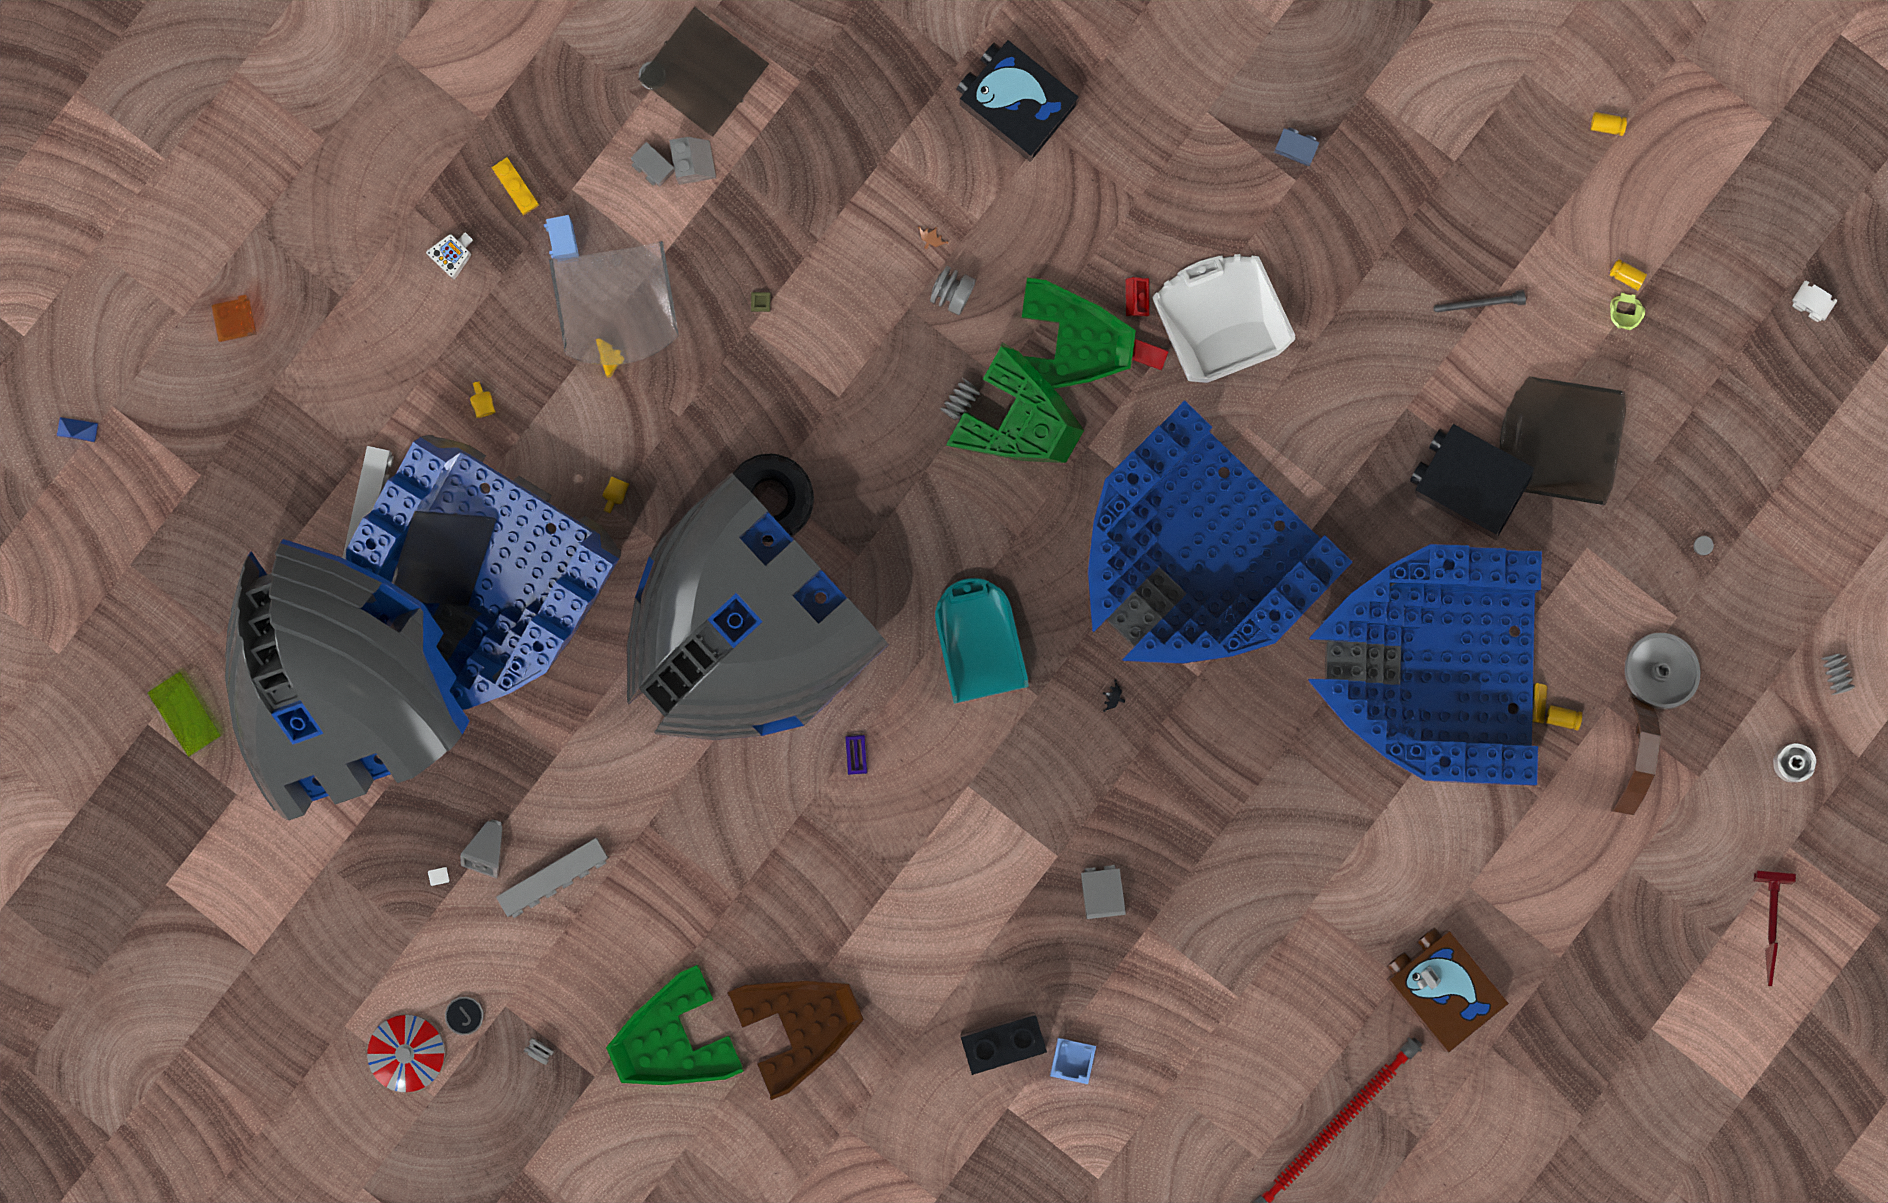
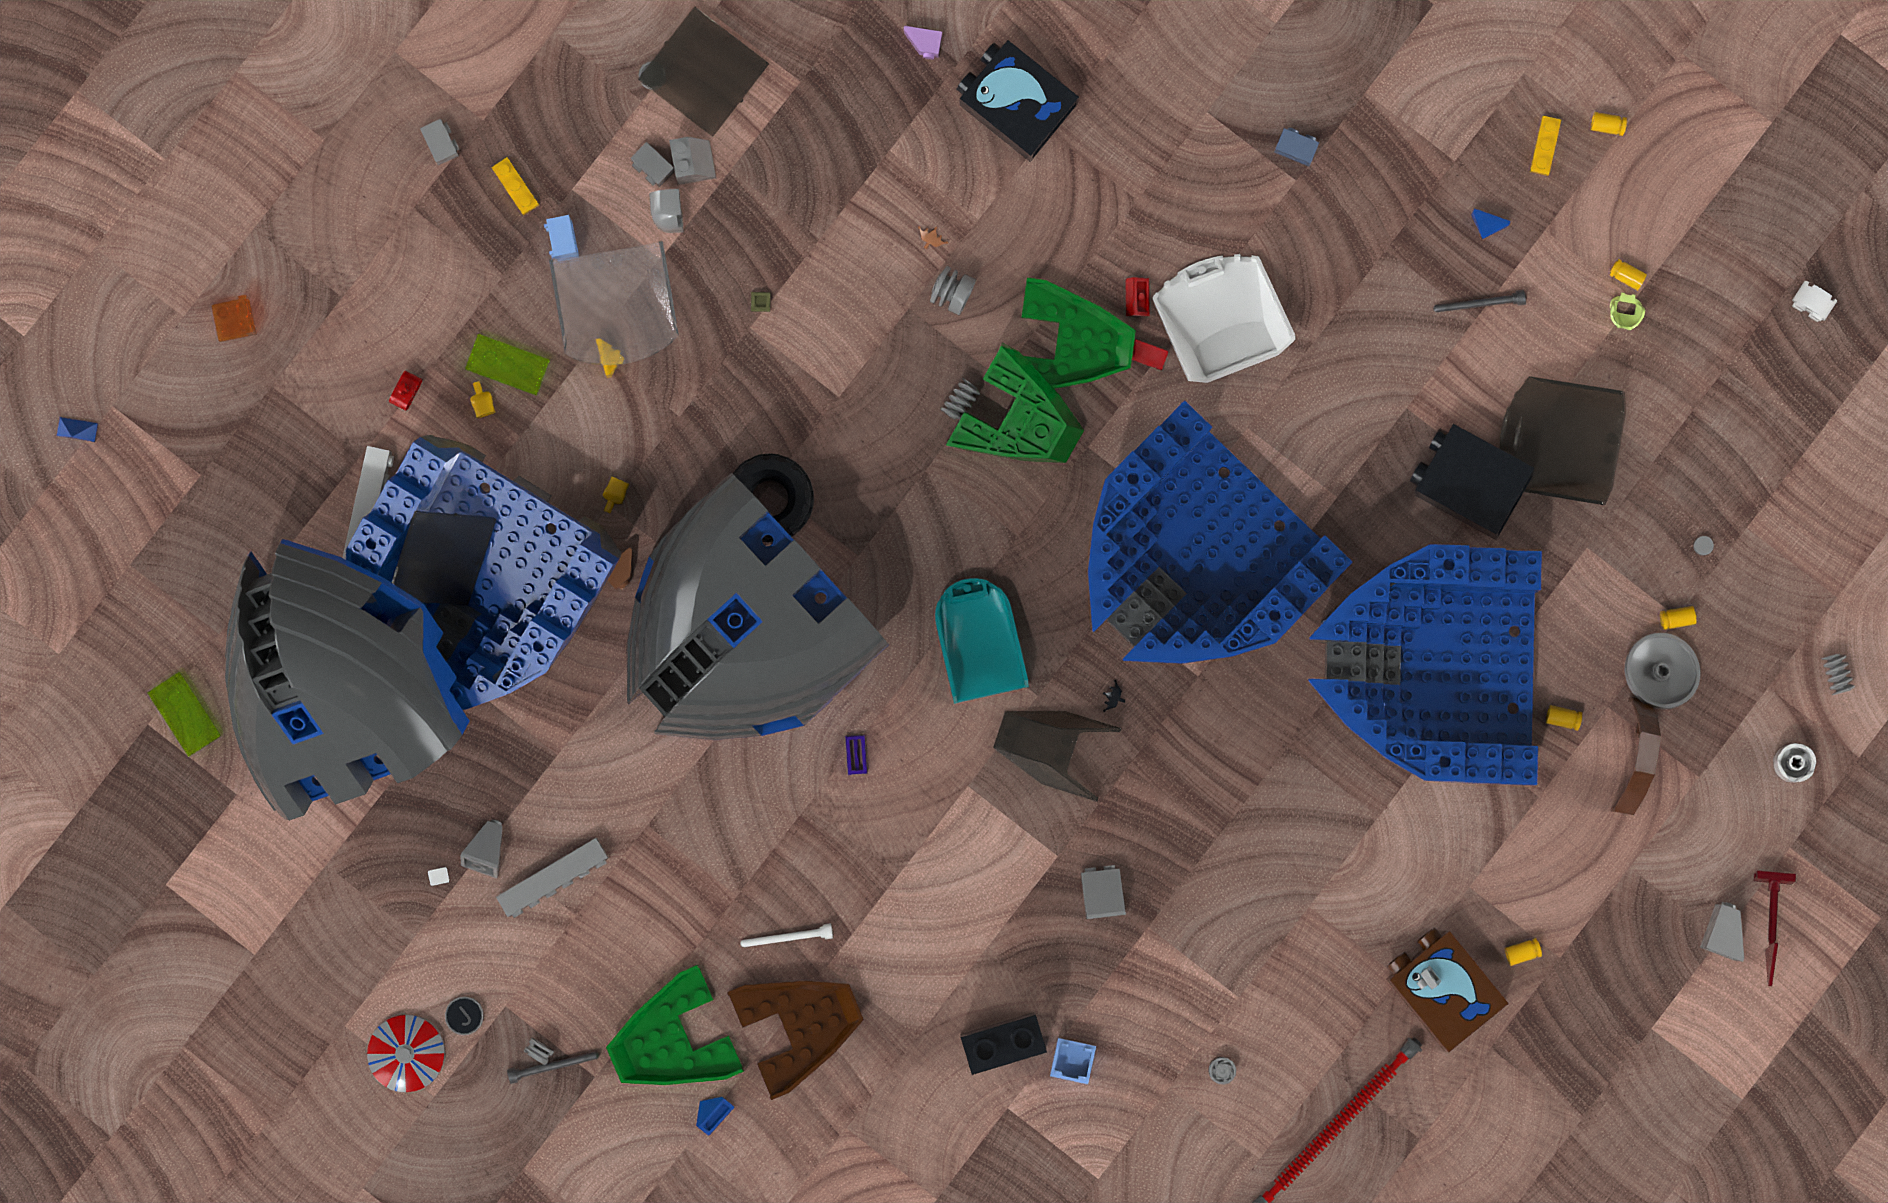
white torso [426,233,473,280] -> none
yellow slope [1532,683,1547,723] -> none
none -> red beam [389,370,423,411]
none -> light grey brick [420,119,460,166]
none -> clear neon green tile [465,334,550,396]
none -> flat silver piece [507,1052,599,1084]
none -> nougat slope [608,547,634,590]
none -> light grey brick [649,189,684,233]
none -> blue slope [696,1097,734,1136]
none -> white piece [740,923,833,947]
none -> lavender slope [904,26,942,60]
none -> clear smoke windscreen [993,711,1121,802]
none -> light grey wheel [1208,1057,1236,1085]
none -> blue slope [1471,208,1510,239]
none -> yellow piece [1504,938,1542,966]
none -> yellow plate [1530,116,1561,176]
none -> yellow piece [1659,606,1696,630]
none -> light grey slope [1700,902,1744,962]

